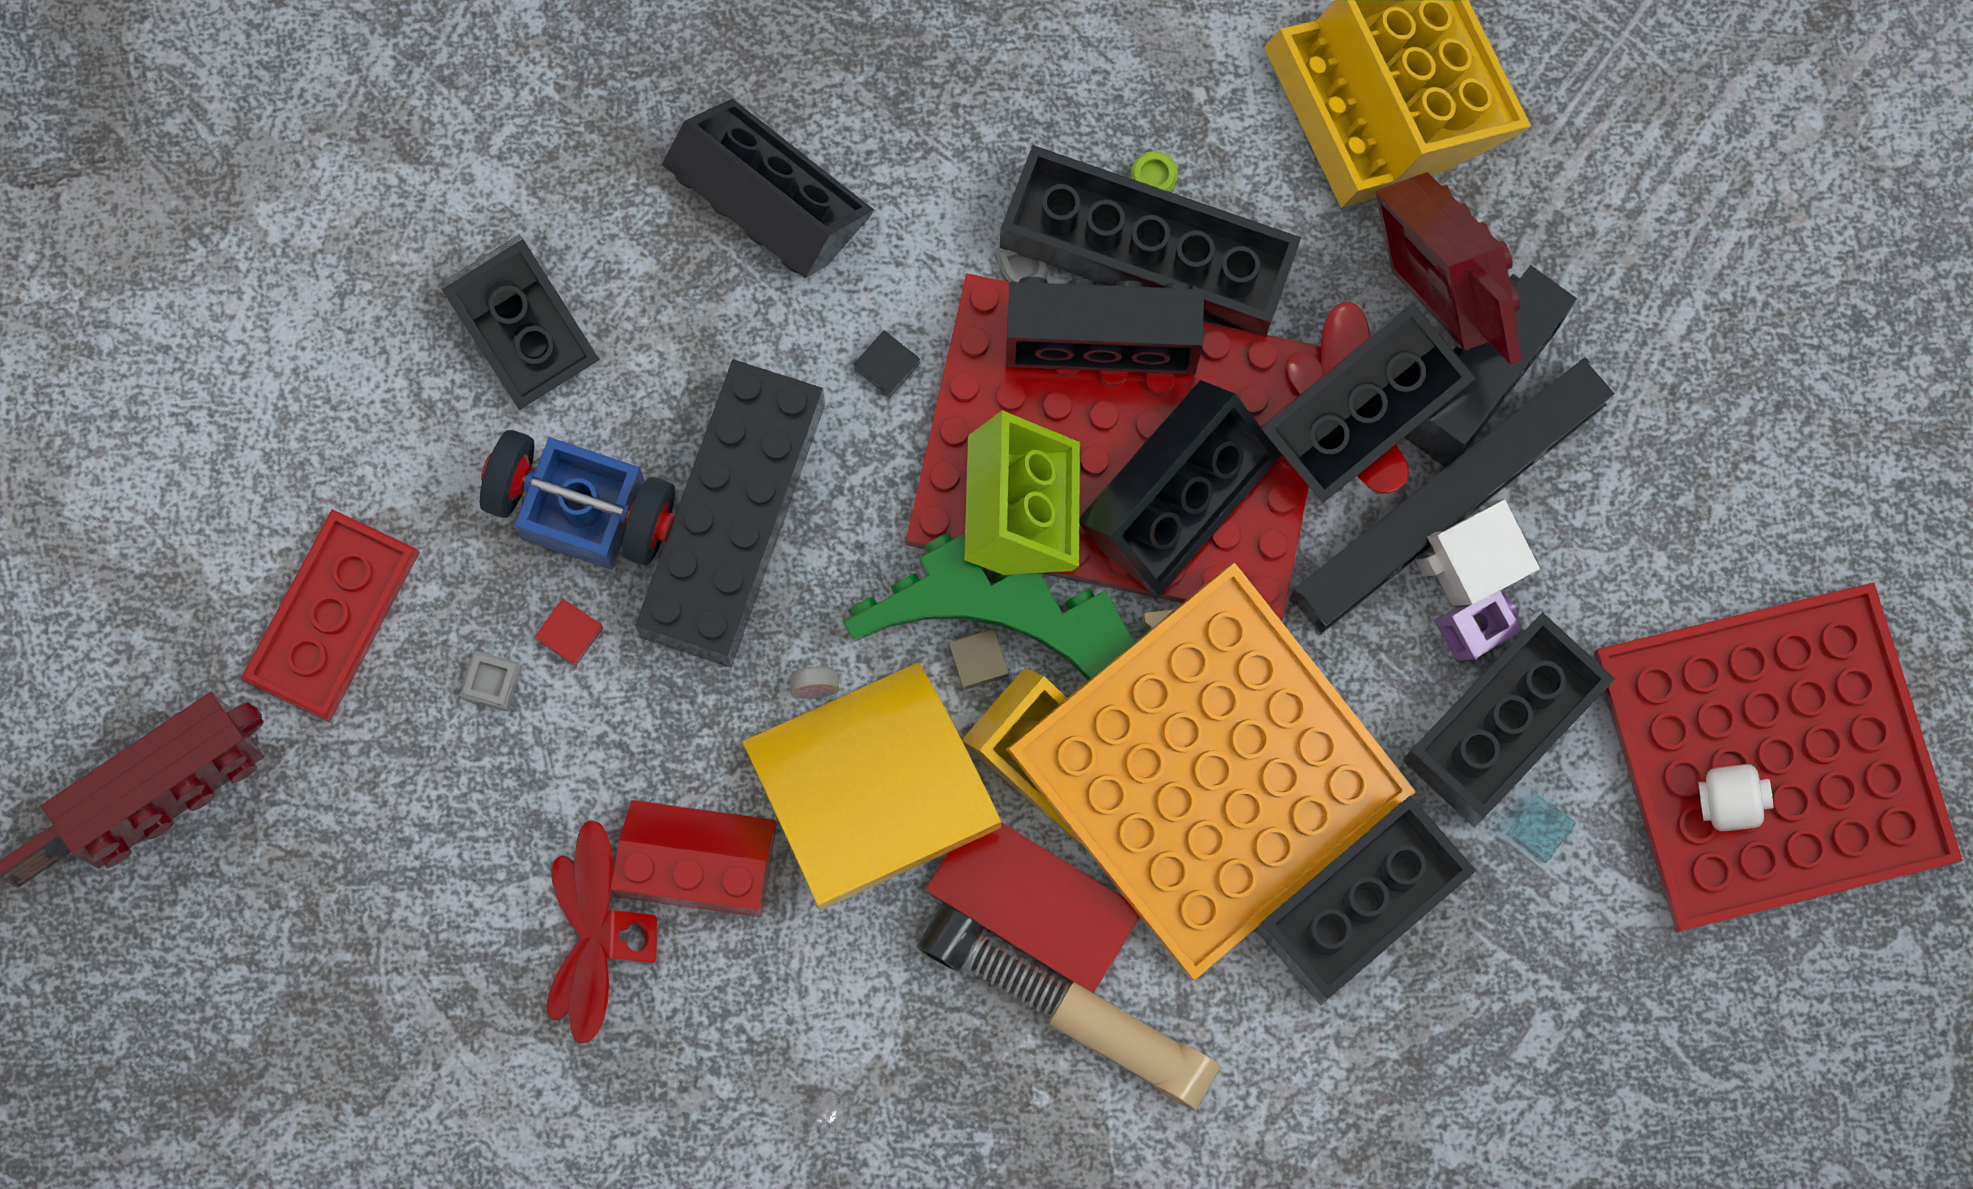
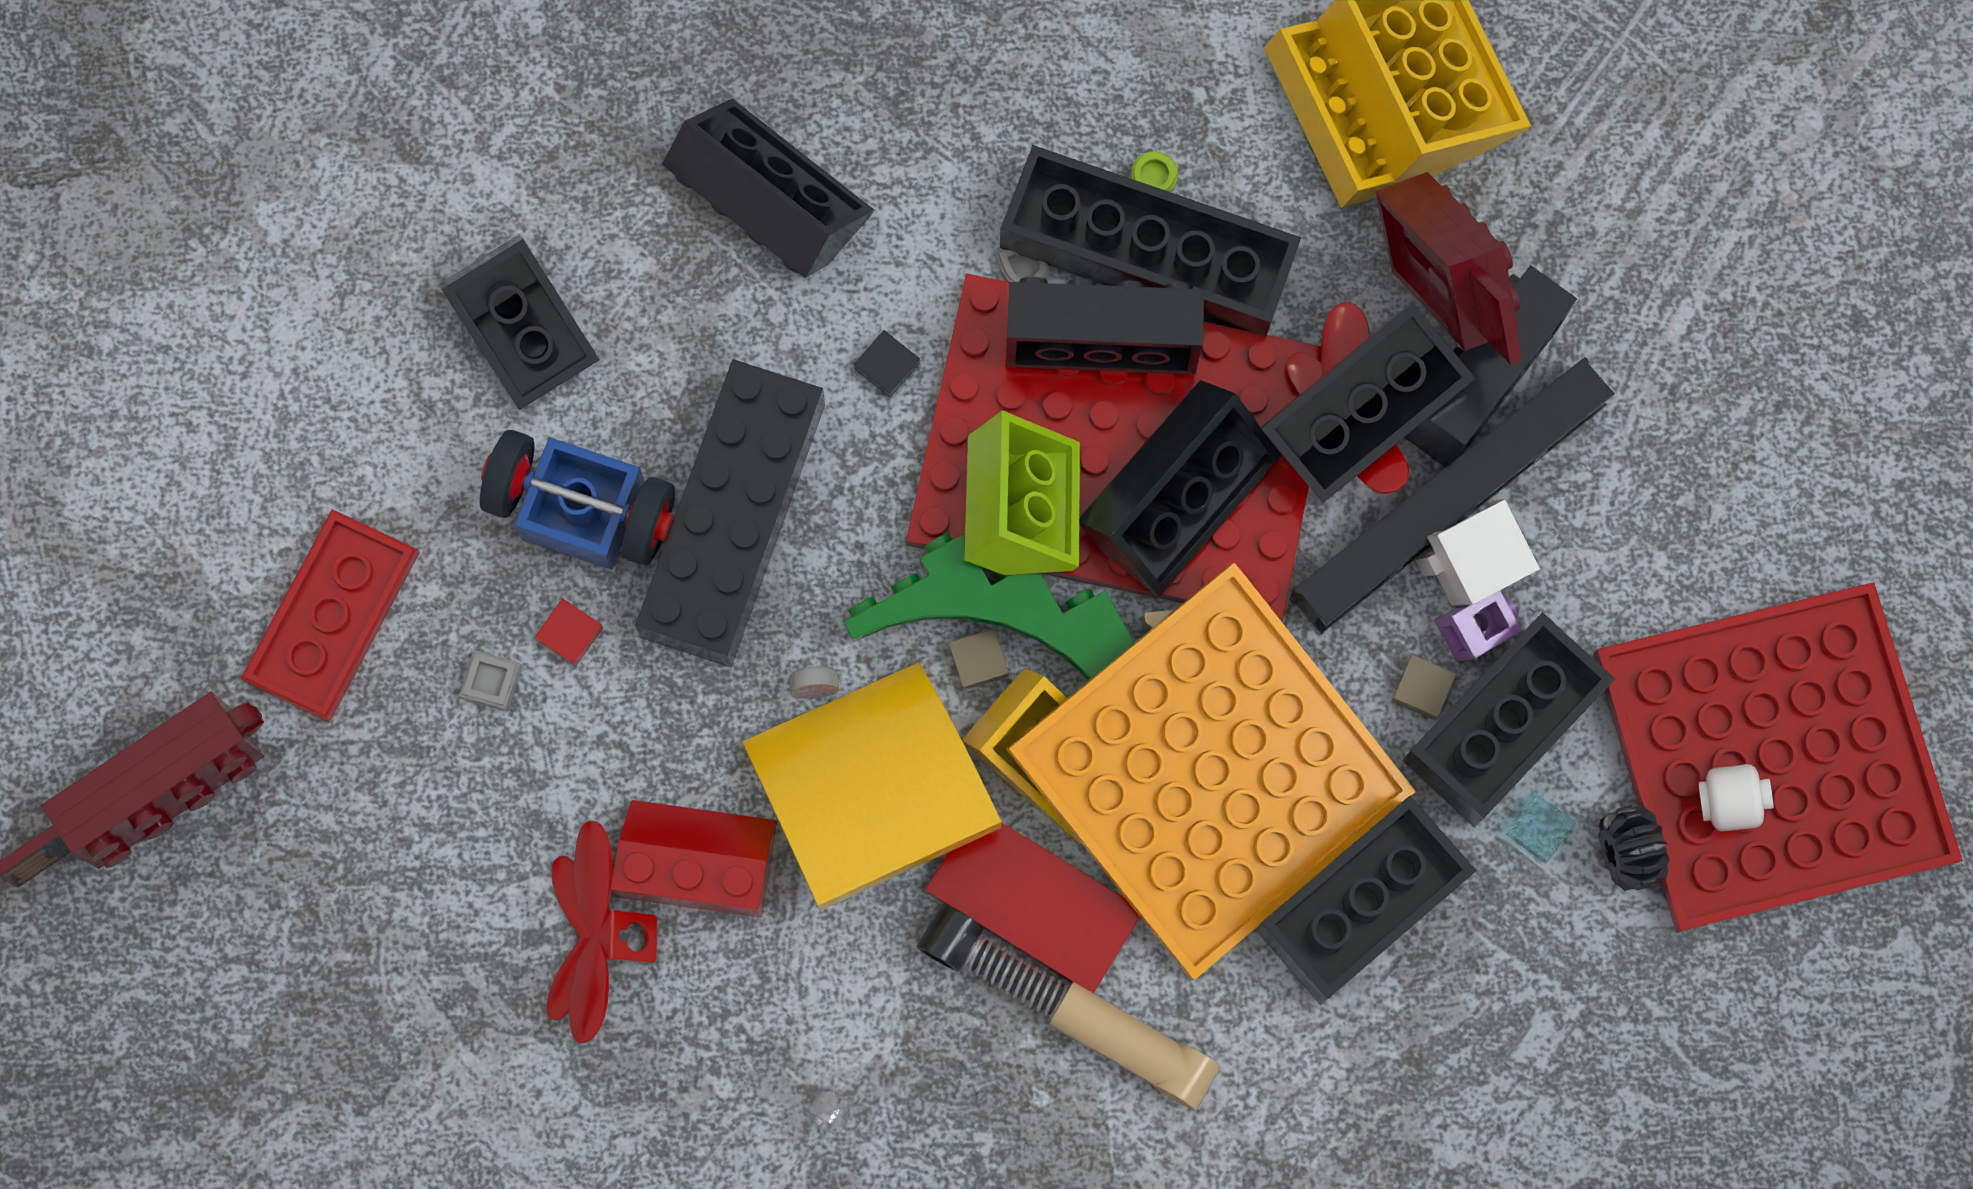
none -> dark tan tile [1391,655,1457,721]
none -> black gear [1598,805,1670,891]

